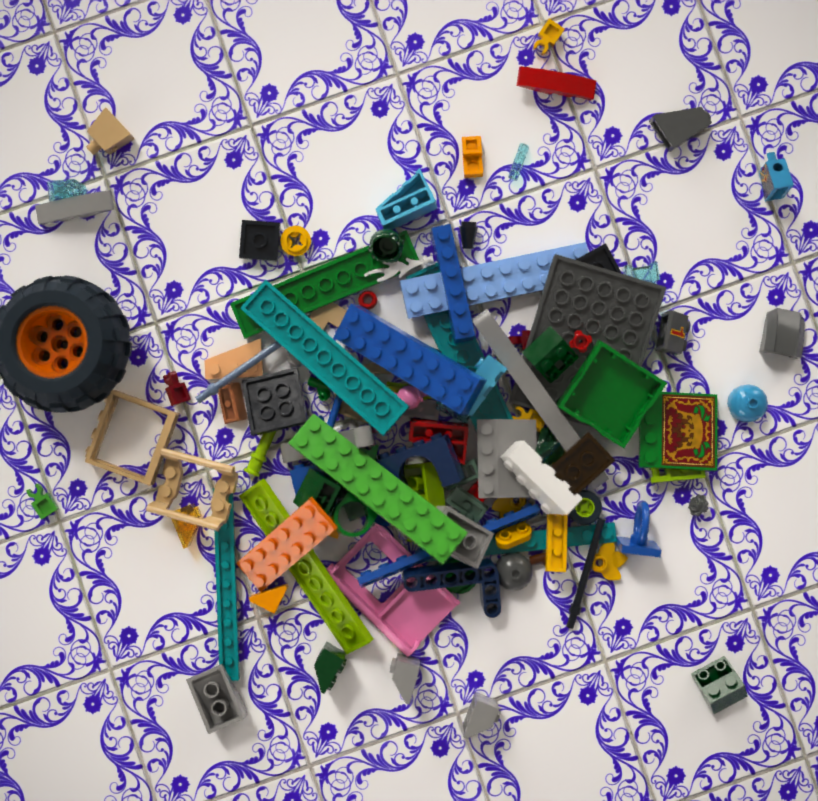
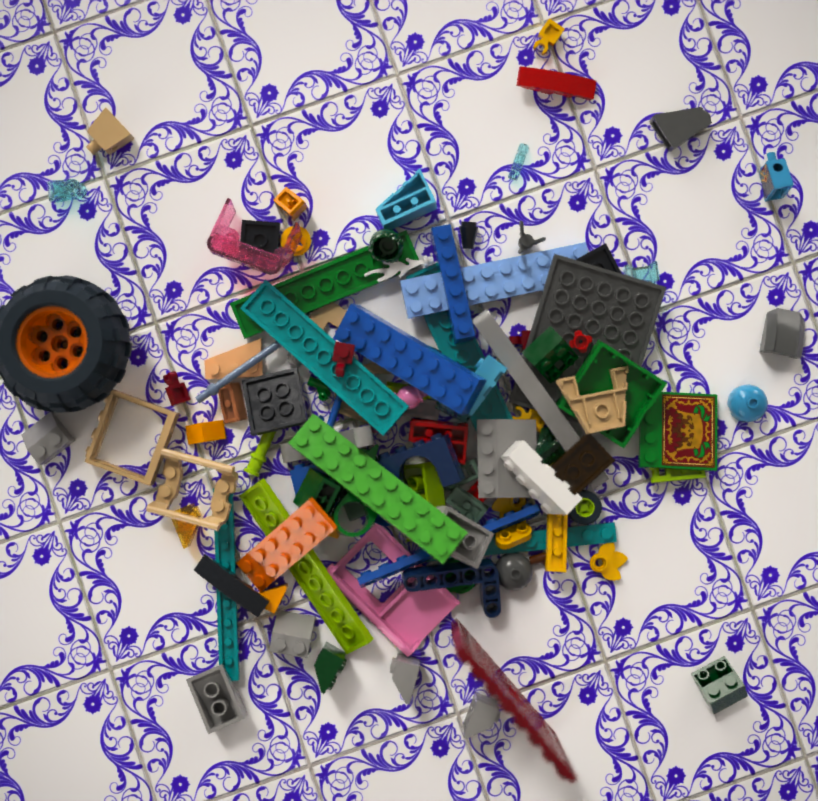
bright green plate [26,483,60,520] -> none
light grey slope [35,190,115,225] -> none
red plate [358,291,377,310] -> none
light orange slope [462,136,483,178] -> none
black bar [566,517,606,629] -> none
blue tile [615,501,662,558] -> none
dark grey slope [655,310,690,355] -> none
dark grey plant [688,494,709,517] -> none
none -> light grey slope [21,412,76,465]
none -> light orange slope [185,420,226,445]
none -> black slope [193,554,269,617]
none -> clear pink windscreen [207,198,302,275]
none -> light grey slope [269,610,316,658]
none -> light orange slope [273,187,308,221]
none -> dark red plate [332,342,355,378]
none -> dark red plate [451,617,578,784]
none -> dark grey plant [518,221,546,254]
none -> tan wing [556,366,629,434]

